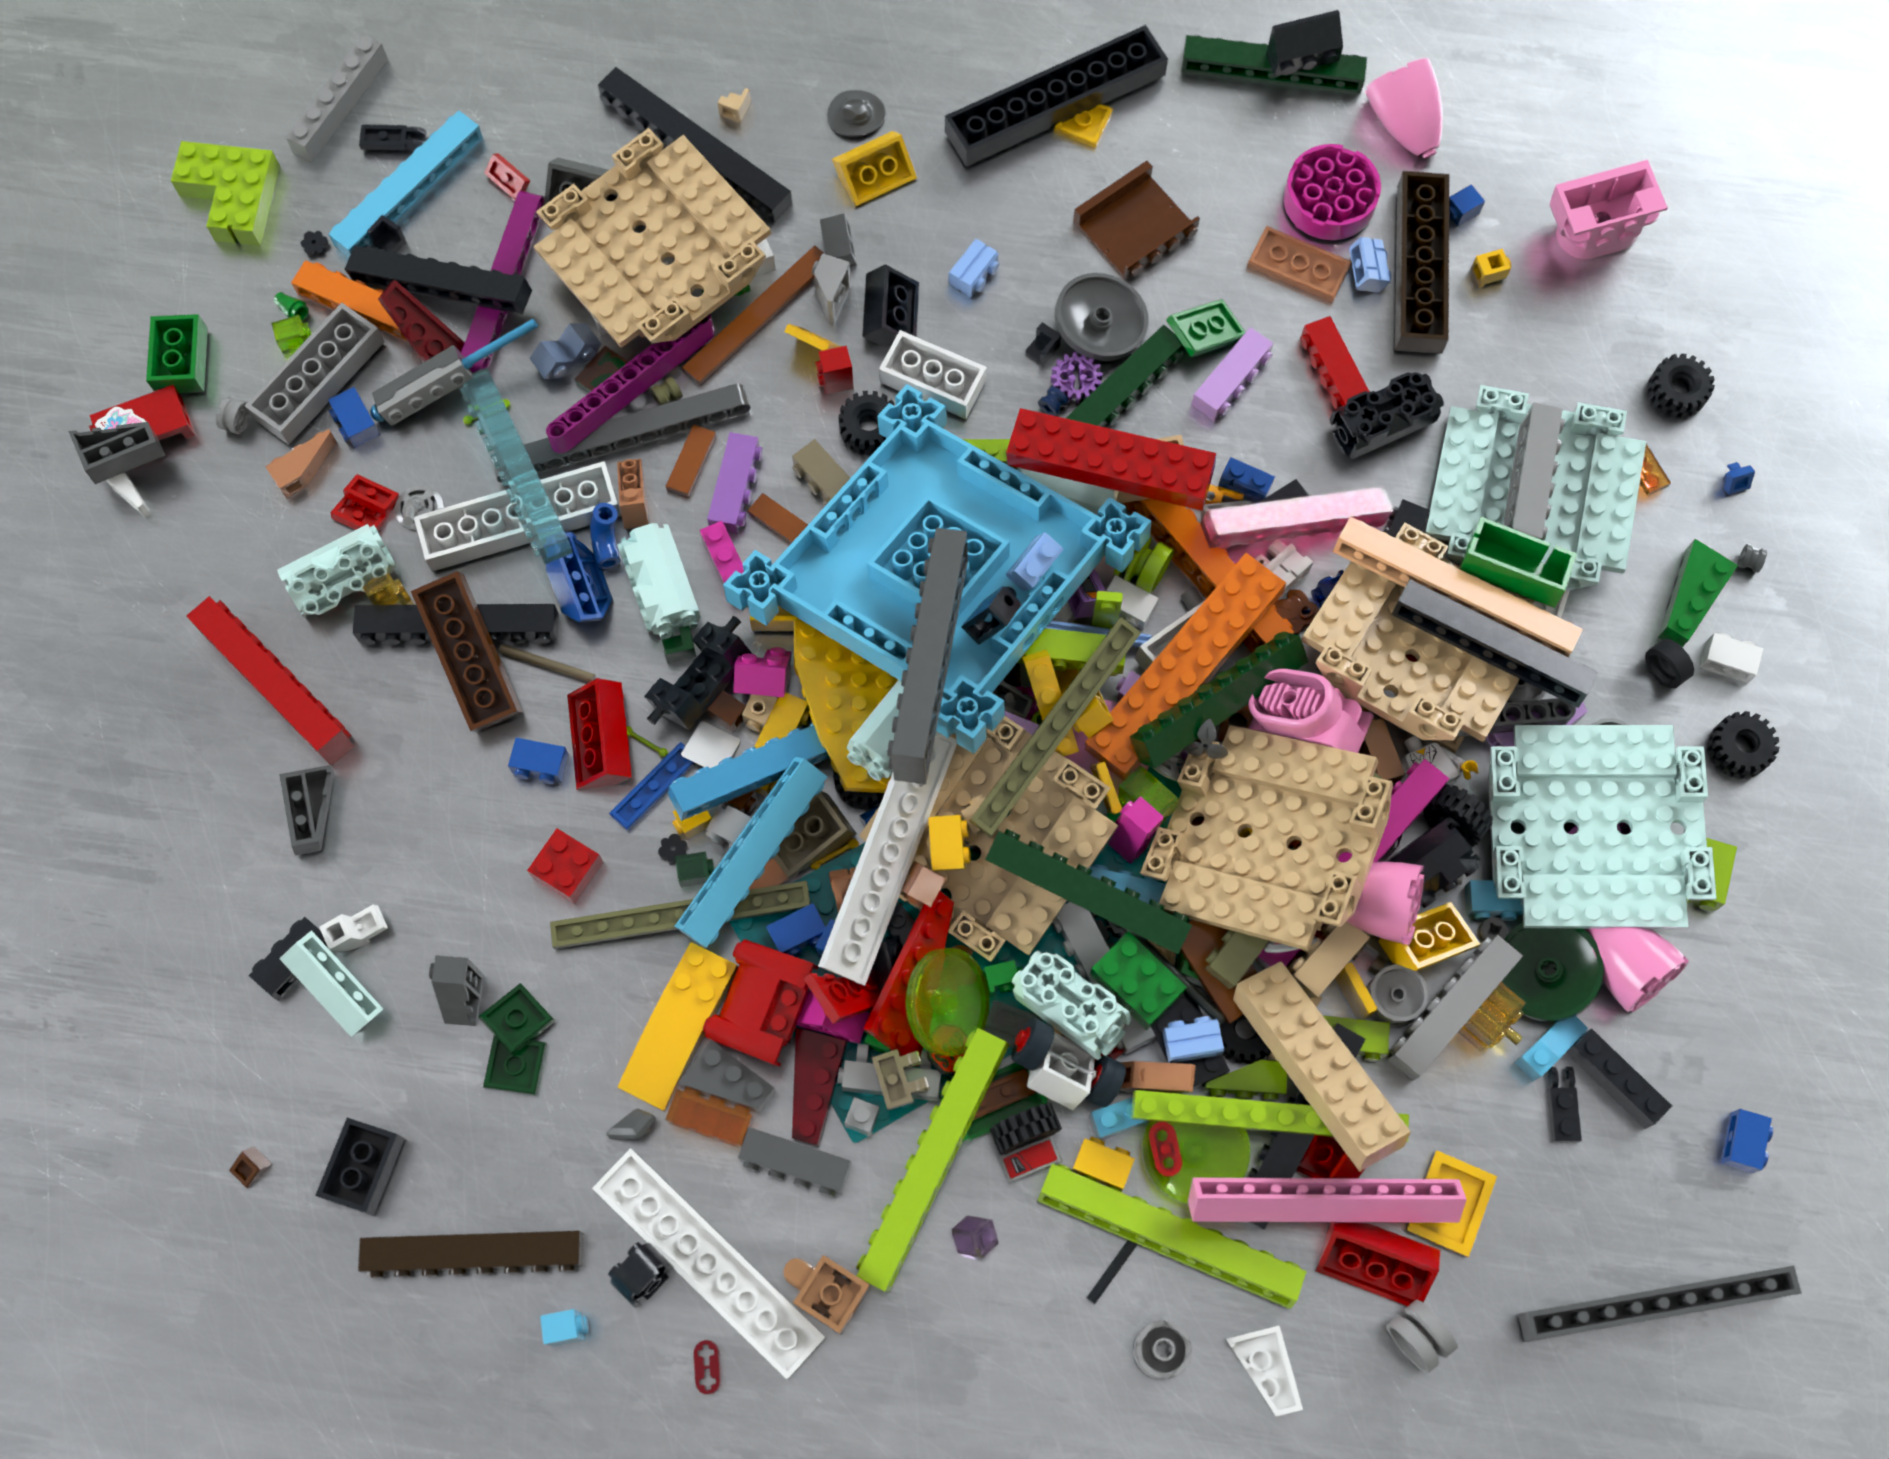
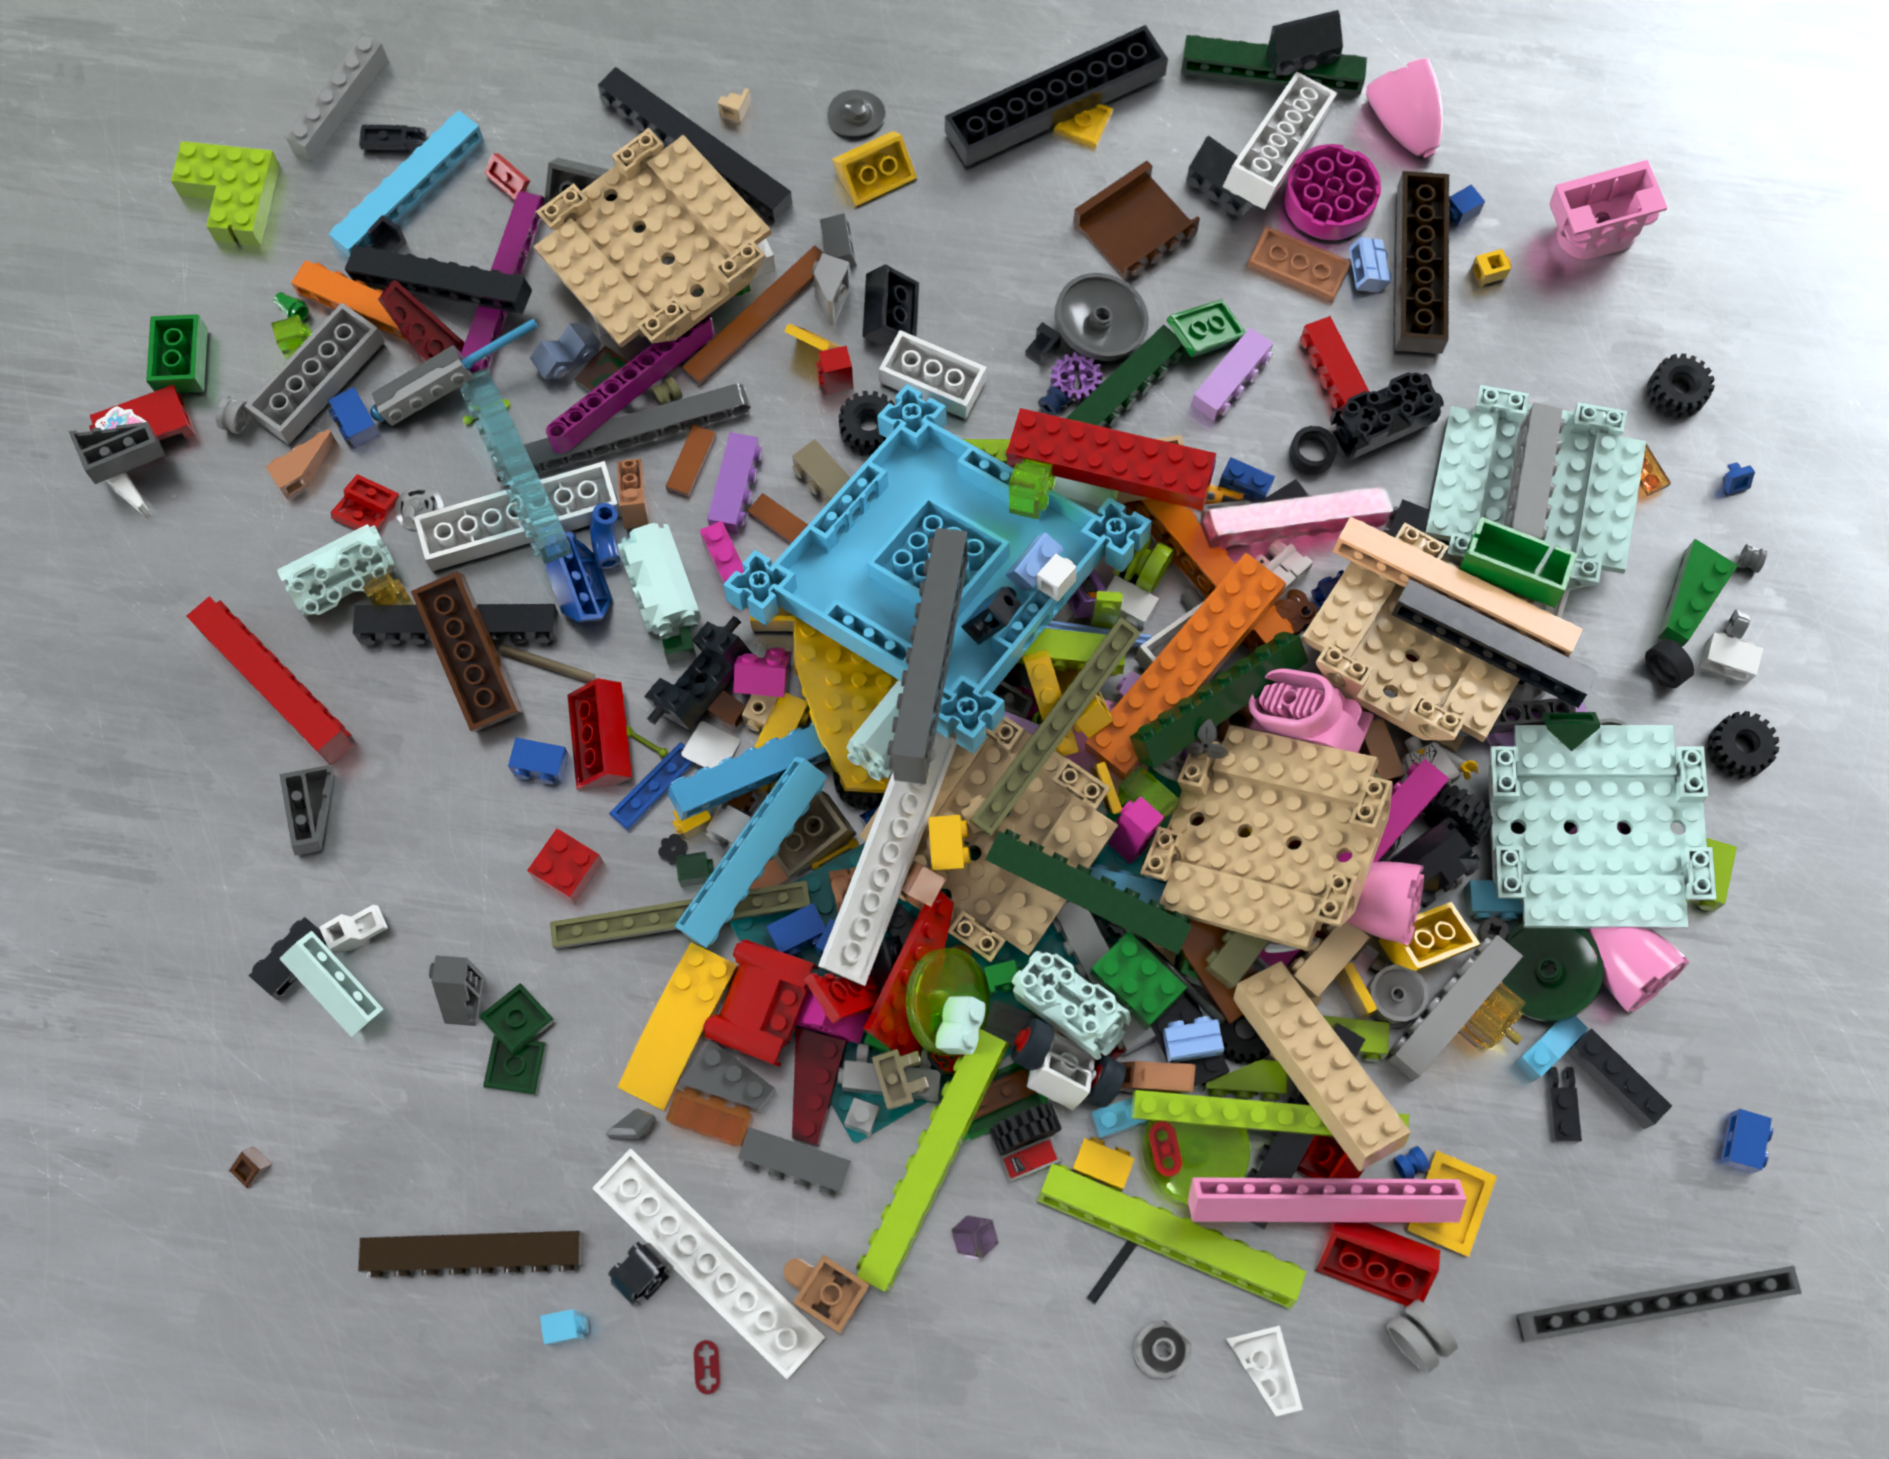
black plant [300,231,328,255] -> none
black brick [315,1117,405,1216] -> none
light blue brick [948,239,999,297] -> none
none -> light aqua brick [936,996,985,1055]
none -> clear neon green brick [1009,458,1056,520]
none -> white brick [1037,554,1077,602]
none -> black slope [1186,135,1253,218]
none -> white brick [1223,72,1337,209]
none -> black tyre [1289,426,1337,474]
none -> blue wheel [1393,1146,1431,1179]
none -> dark green slope [1543,712,1600,751]
none -> dark grey beam [1725,610,1750,639]

